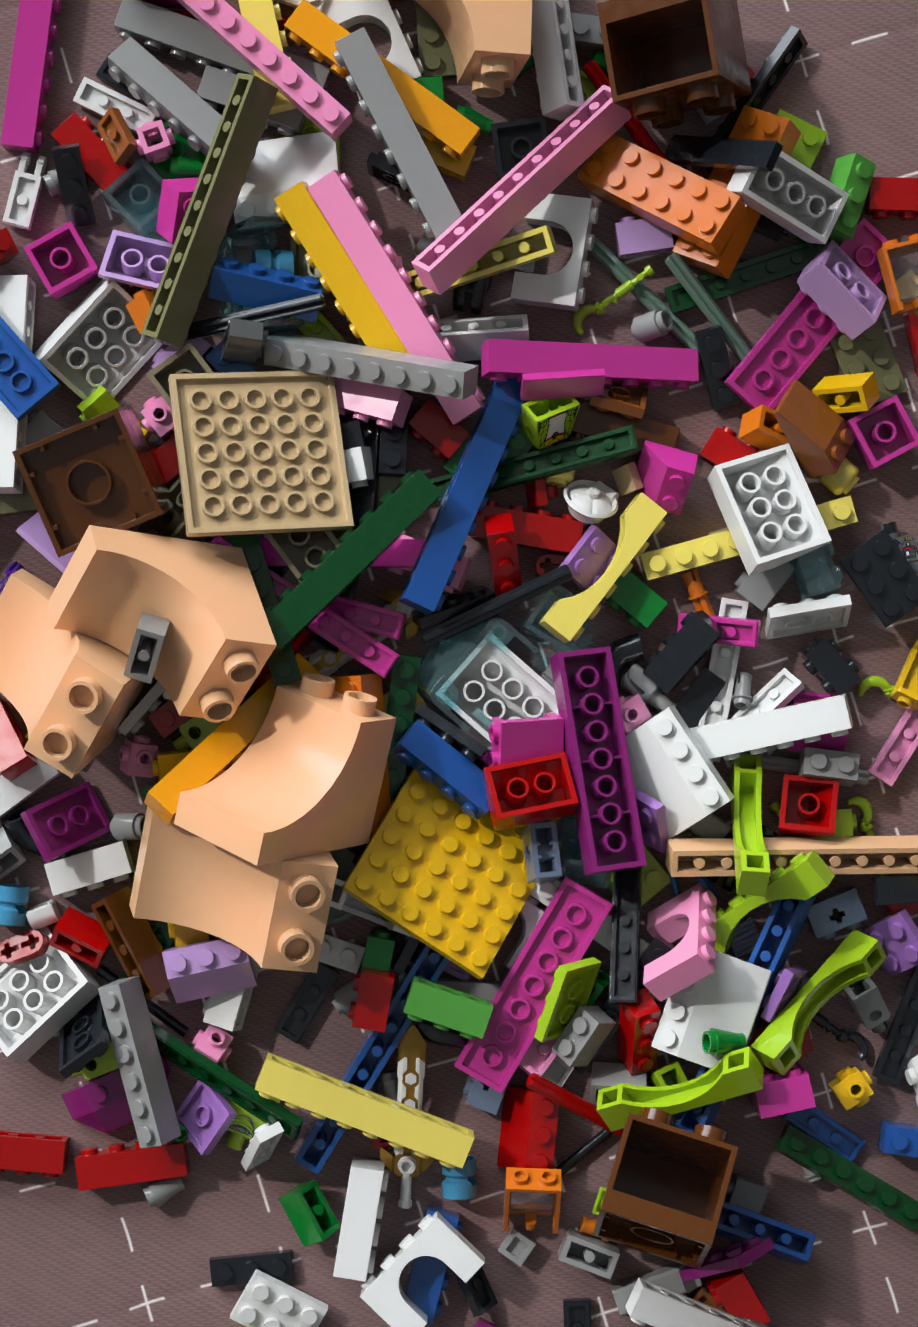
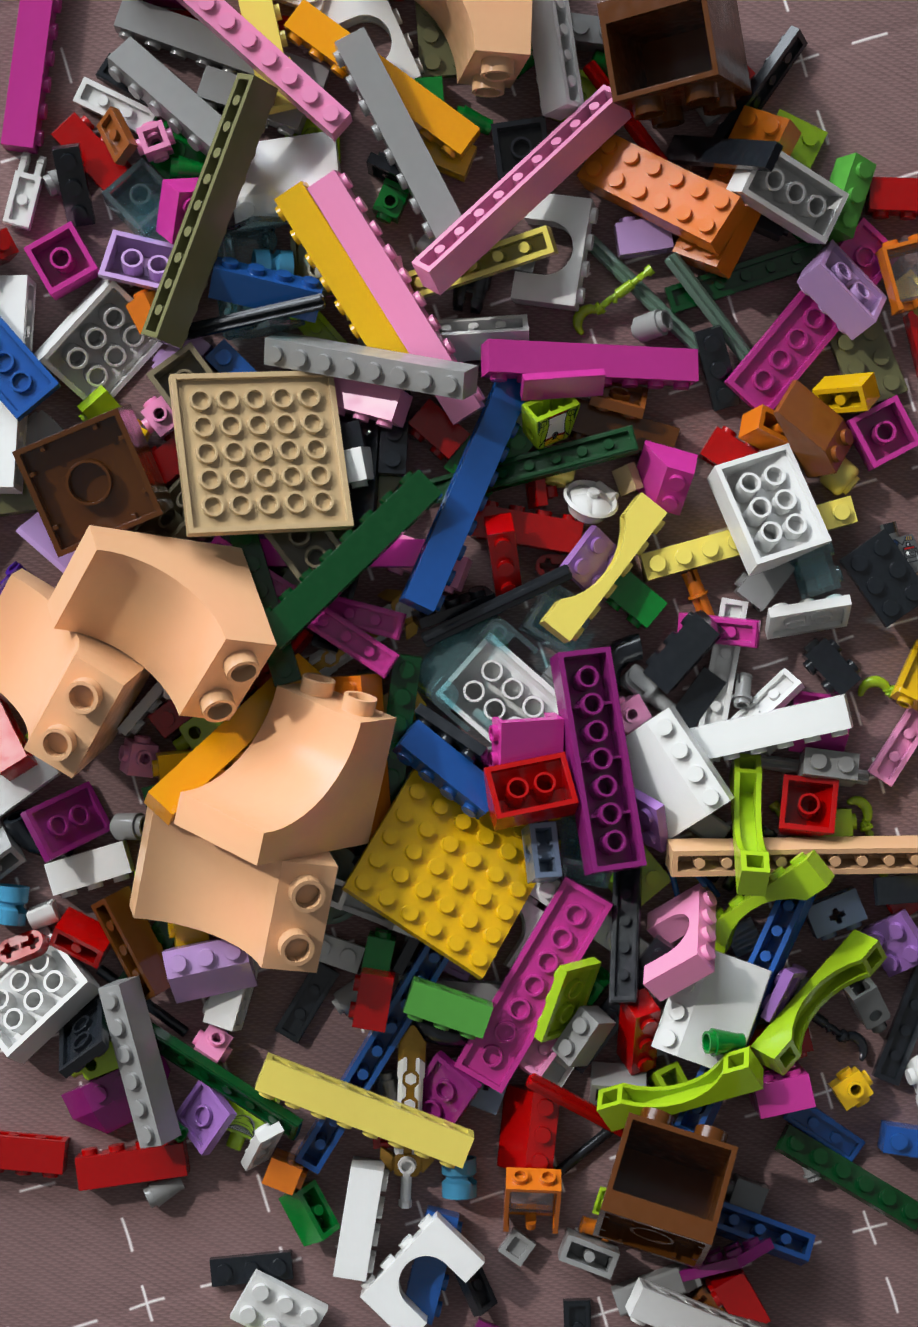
light grey brick [123,612,170,684] -> none
dark grey brick [221,318,268,365] -> none
none -> orange brick [262,1147,309,1196]
none -> green brick [372,178,411,224]
none -> magenta plate [422,1051,483,1124]

